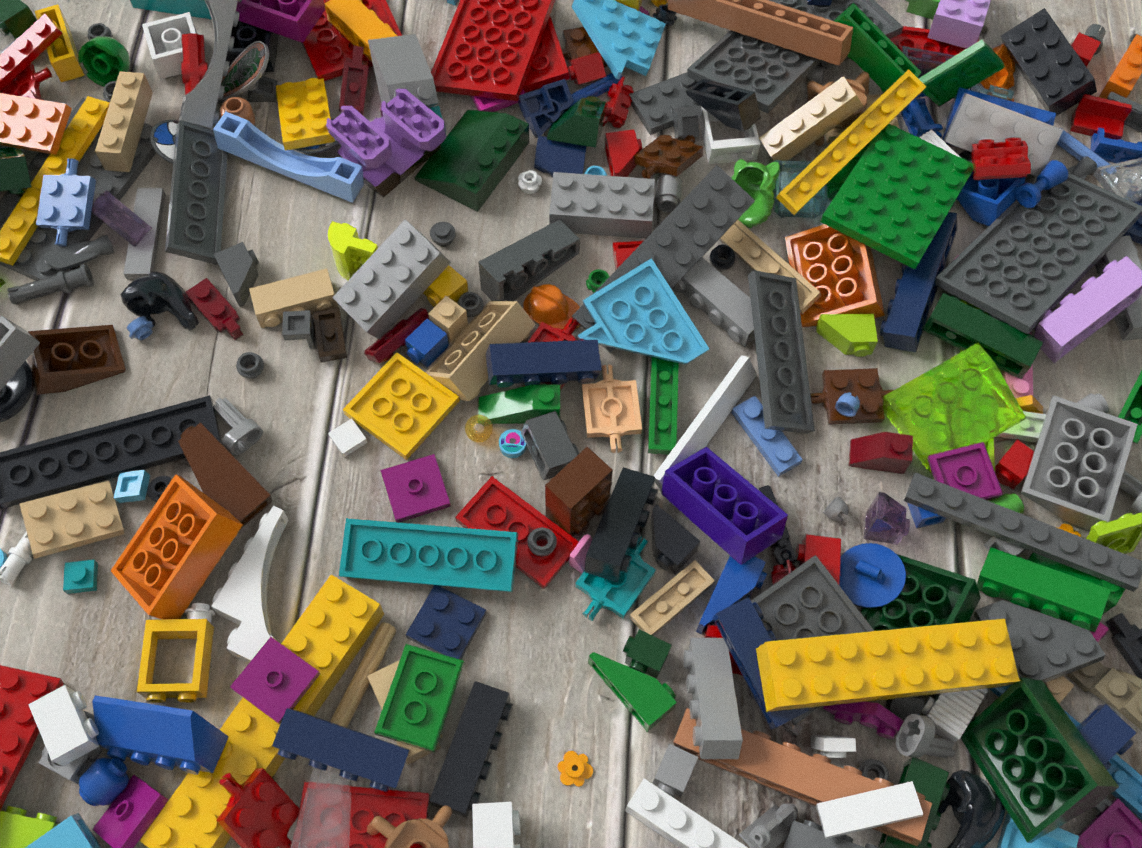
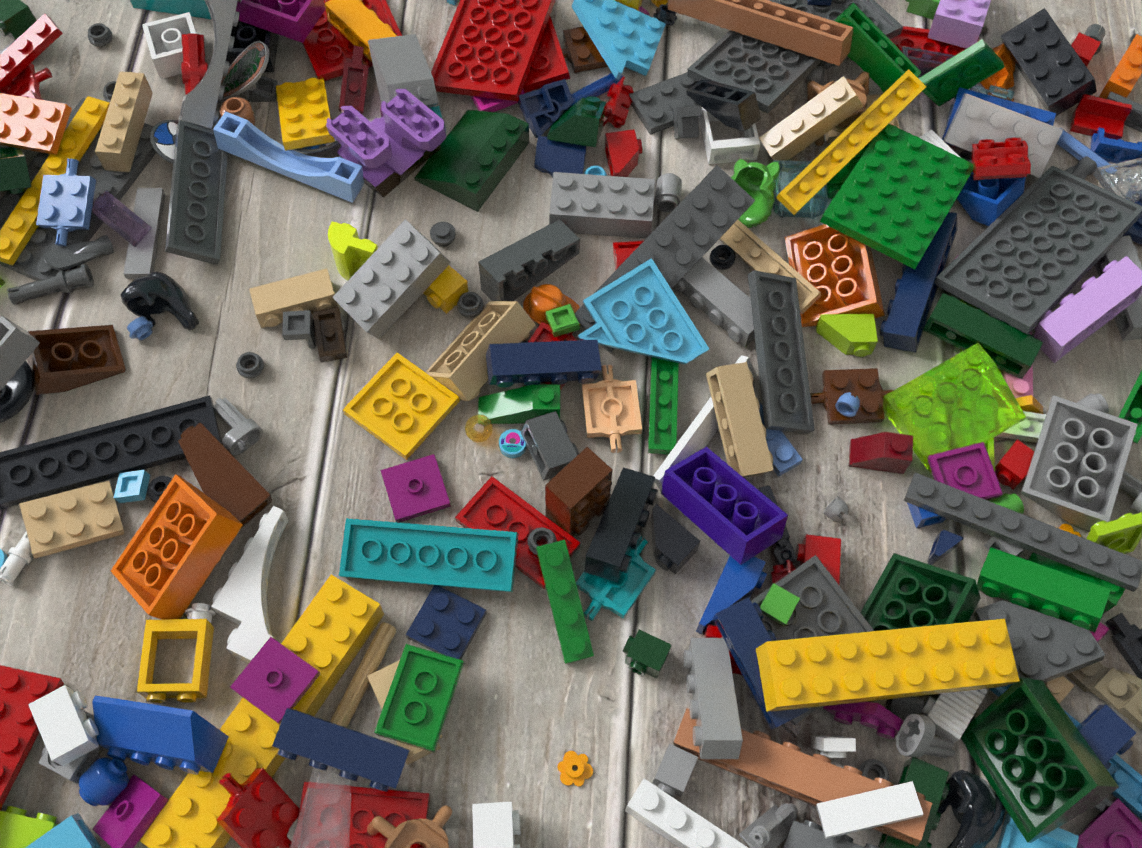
yellow brick [35,4,85,83] -> none
teal plate [63,559,98,594] -> none
green cylinder [78,36,131,87] -> none
dark red hinge [185,278,244,340] -> none
dark grey slope [214,242,259,307] -> none
white tile [328,418,368,457] -> none
dark red hinge [364,308,429,363] -> none
blue brick [405,319,449,368] -> none
tan brick [428,296,468,344] -> none
black brick [429,681,513,818] -> none
white plate [518,170,542,194] -> none
red brick [567,52,606,85] -> none
bright pink slope [569,534,593,573] -> none
green plate [586,269,610,293] -> none
green slope [588,652,677,732] -> none
tan plate [629,560,715,636] -> none
reddish brown plate [635,134,703,179] -> none
blue shield [839,543,906,608] -> none
clear purple slope [863,492,910,545] -> none
blue hinge [901,92,943,138] -> none
blue piece [1015,160,1069,208] -> none
none -> green plate [536,540,594,664]
none -> bright green tile [545,304,580,337]
none -> tan brick [706,362,773,478]
none -> bright green tile [760,583,800,626]
none -> dark blue slope [927,530,963,565]

